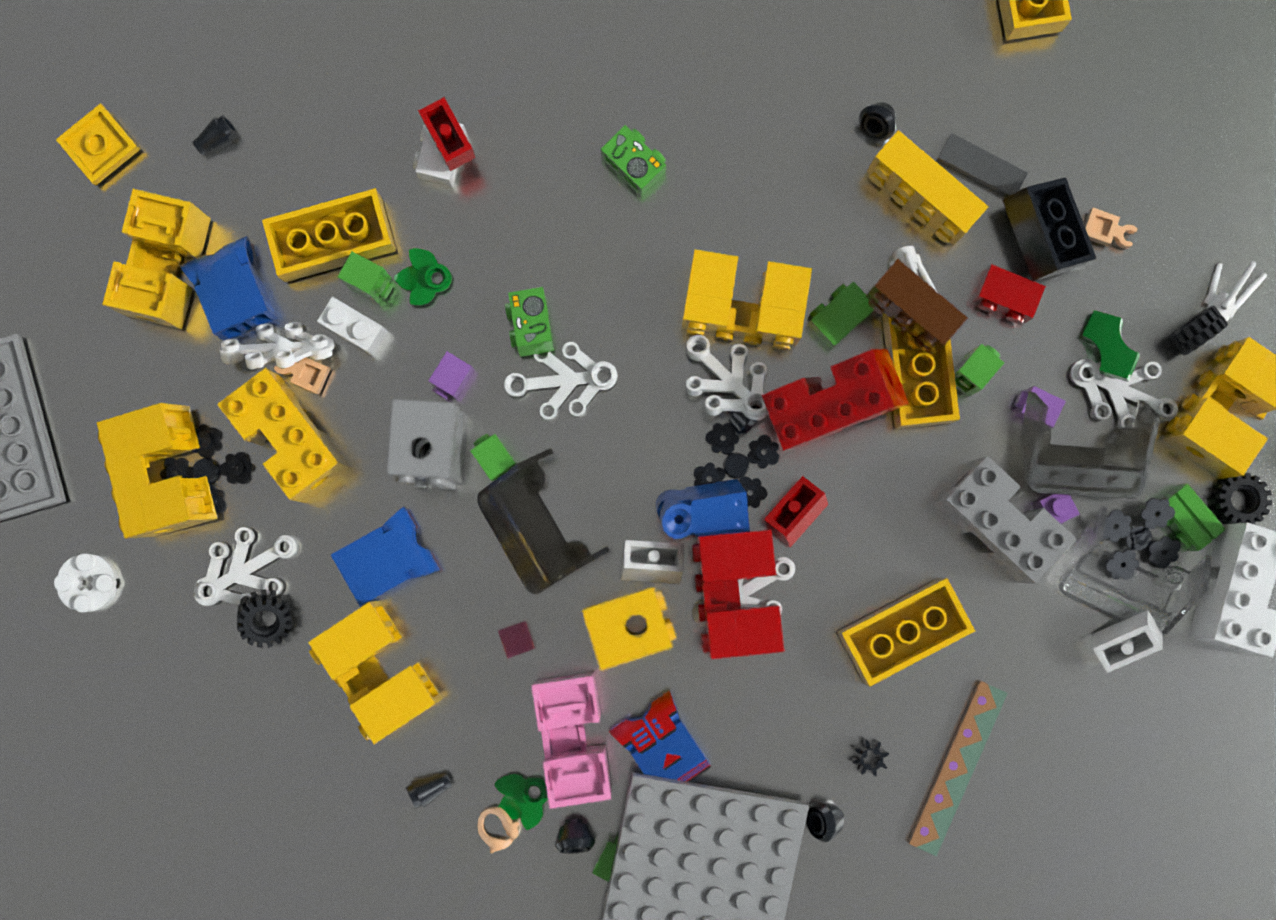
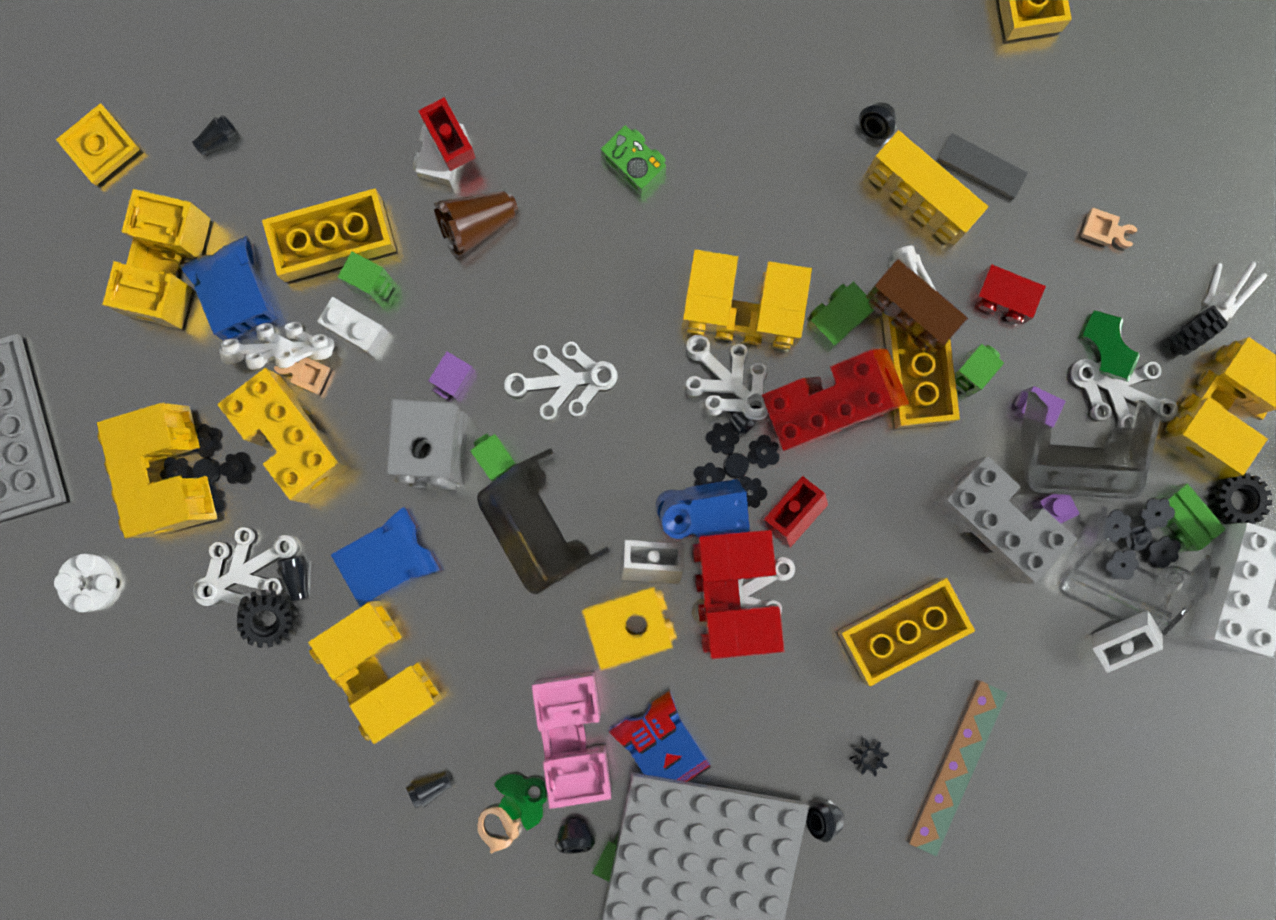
green plate [394,248,452,306] -> none
clear pink tile [498,621,536,659] -> none
bright green brick [505,287,554,357] -> none
black brick [1002,177,1097,282] -> none
none -> black cone [276,556,307,601]
none -> reddish brown cone [434,191,518,257]

